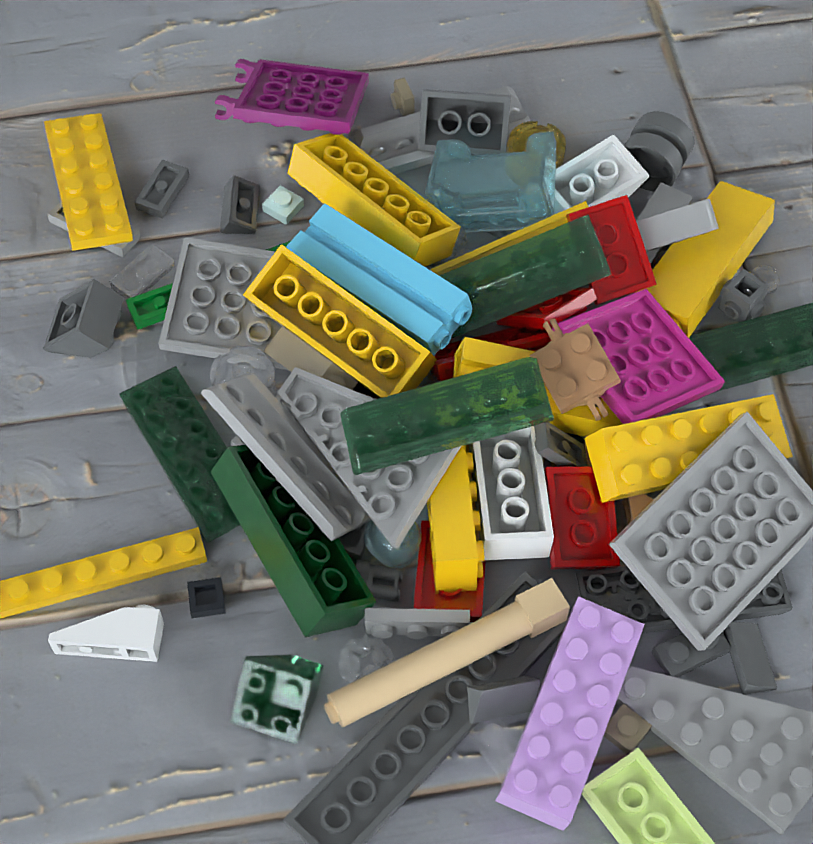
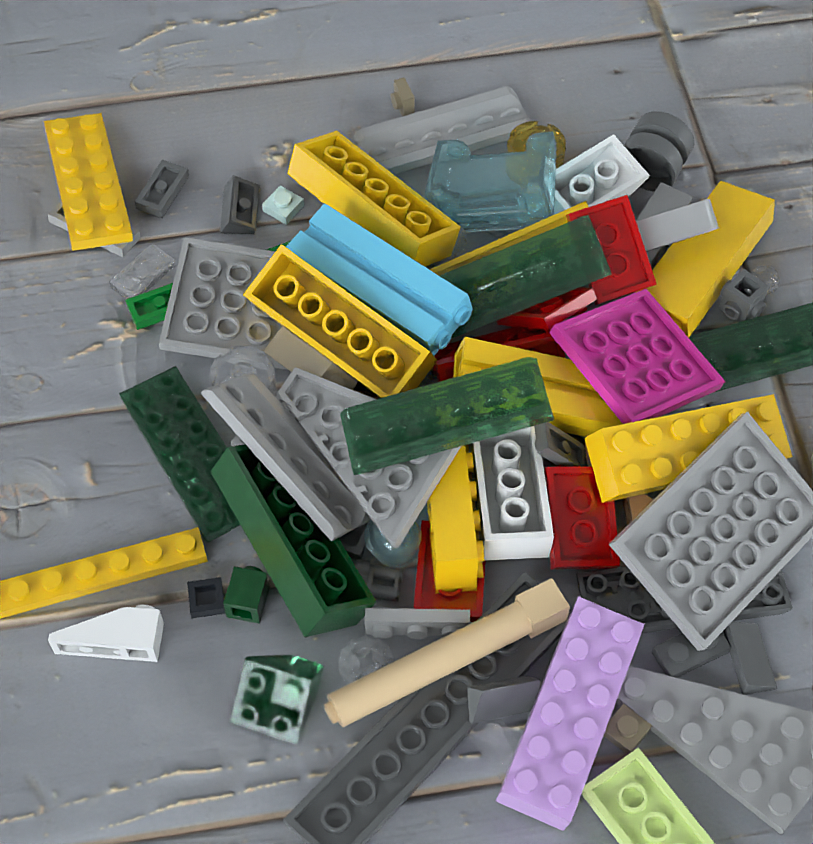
dark grey slope [43,279,124,358] -> none
magenta plate [215,59,369,135] -> none
dark grey slope [419,89,511,156] -> none
medium nougat plate [530,319,621,421] -> none
none -> dark green brick [223,566,270,624]

